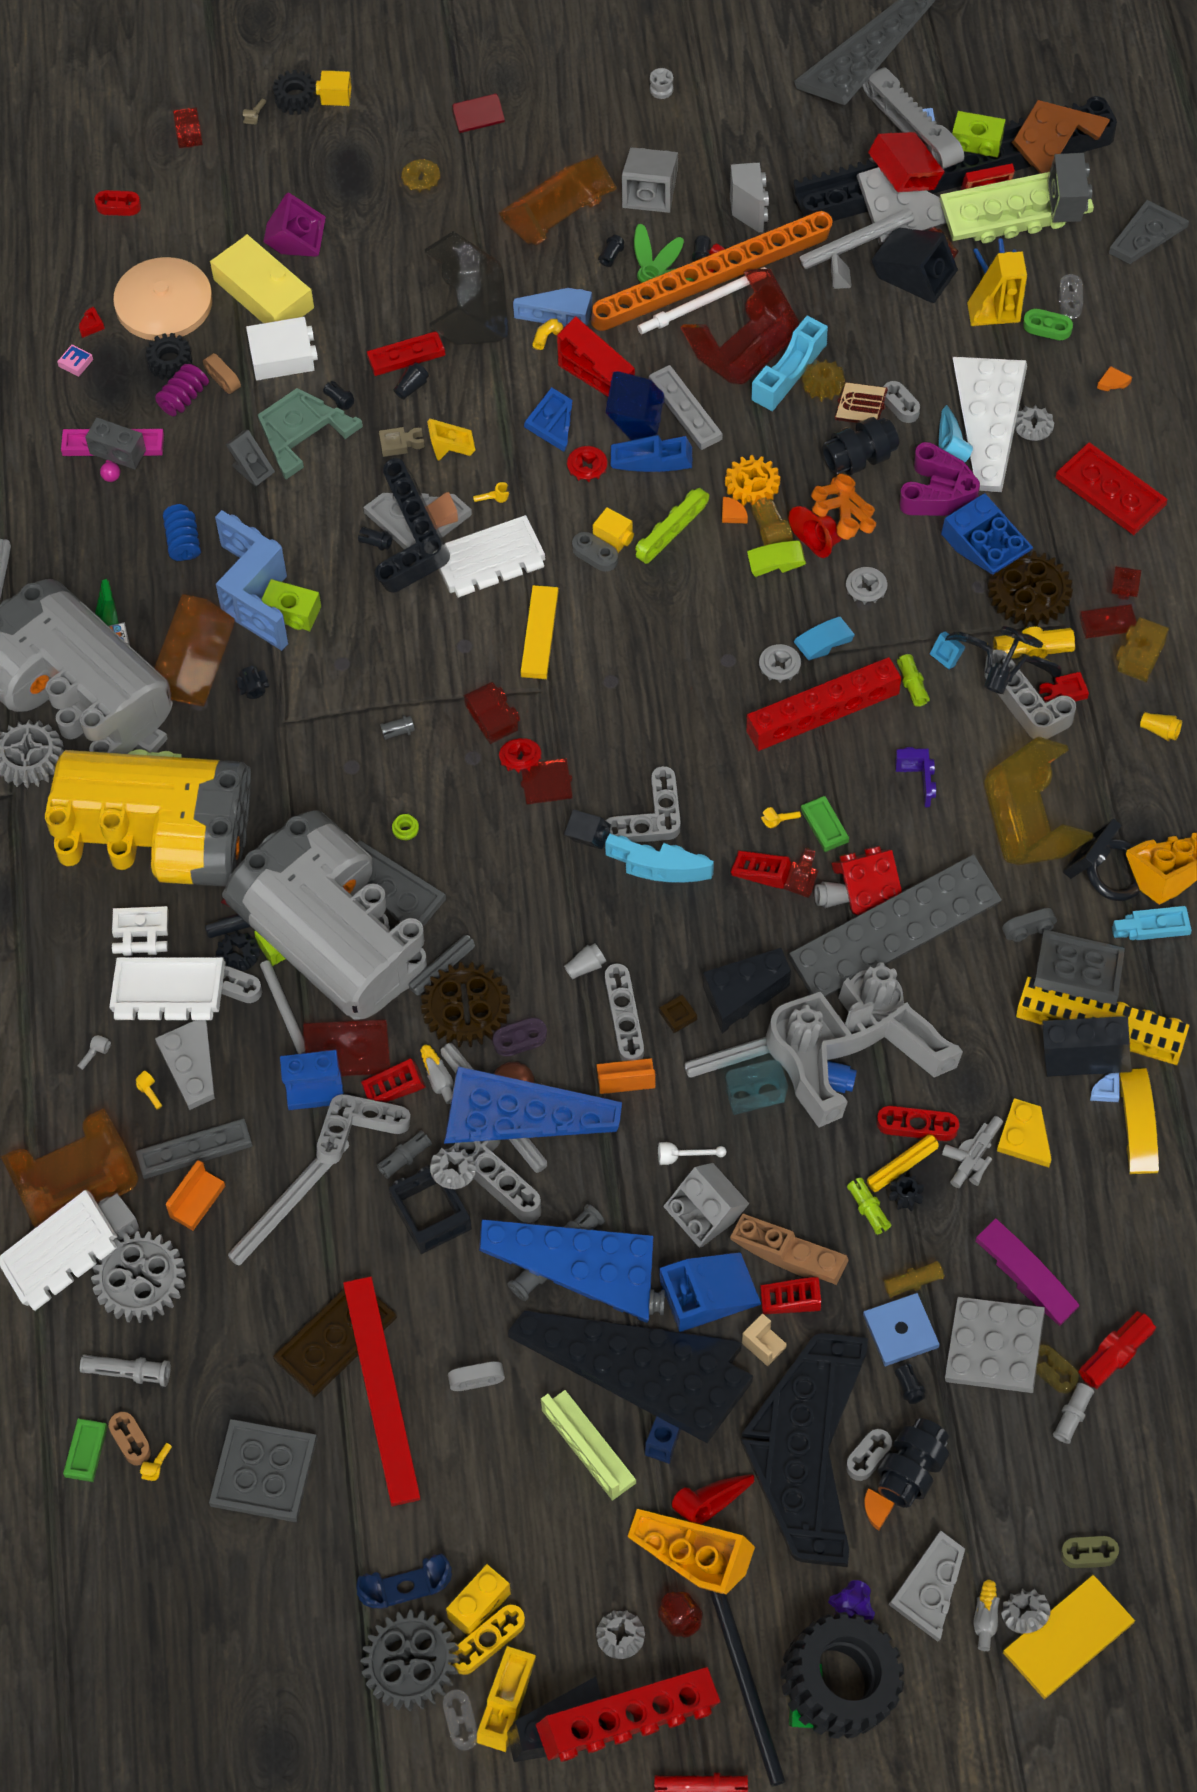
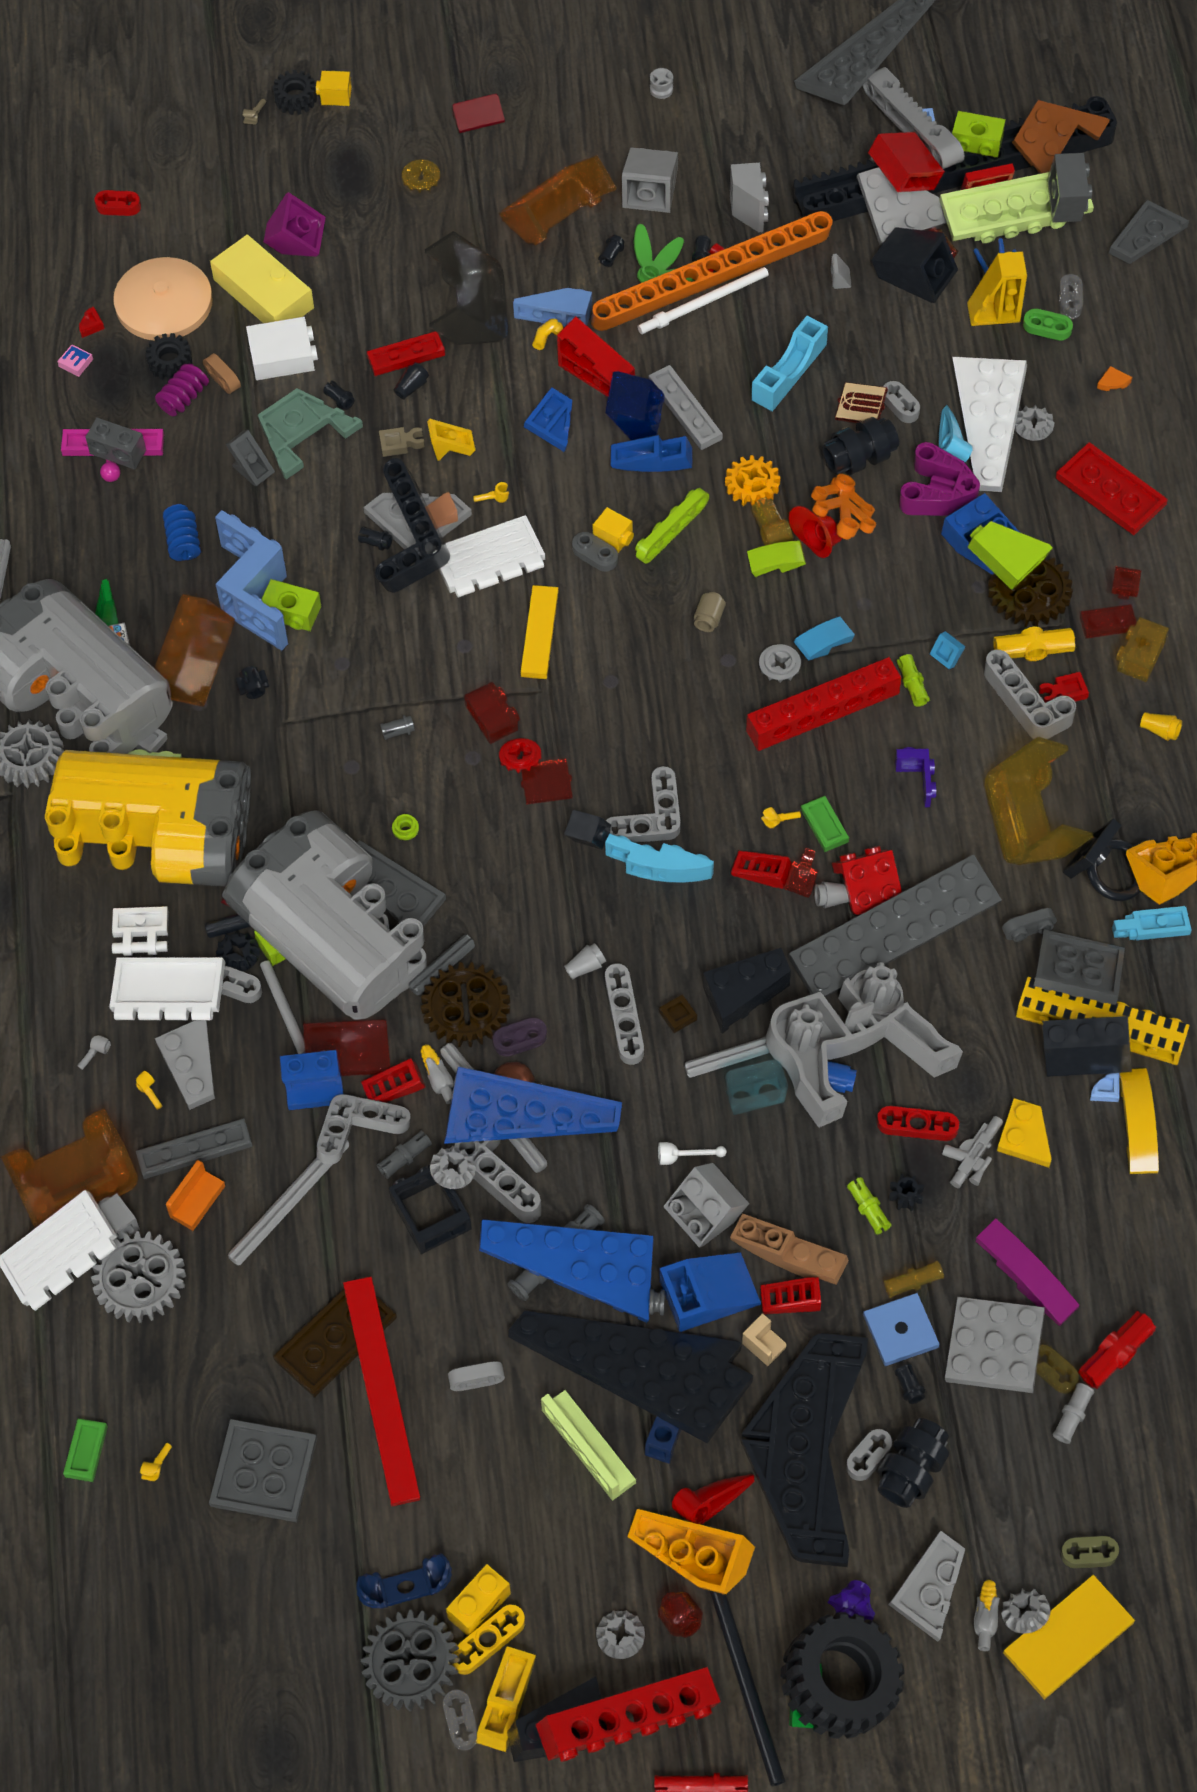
light grey pin [80,1354,171,1387] -> none
medium nougat beam [109,1412,151,1465] -> none
clear red brick [173,107,203,148] -> none
red gear [567,446,607,482] -> none
orange panel [597,1058,655,1094] -> none
clear red windscreen [680,269,800,384] -> none
orange tile [722,497,748,524] -> none
light grey axle [800,208,914,269] -> none
clear yellow gear [802,358,845,402] -> none
light grey gear [846,567,887,605] -> none
orange tile [864,1488,895,1531] -> none
yellow axle [866,1135,939,1192] -> none
black plant [945,626,1062,694] -> none
none -> dark tan brick [694,592,726,632]
none -> lime slope [968,521,1053,590]

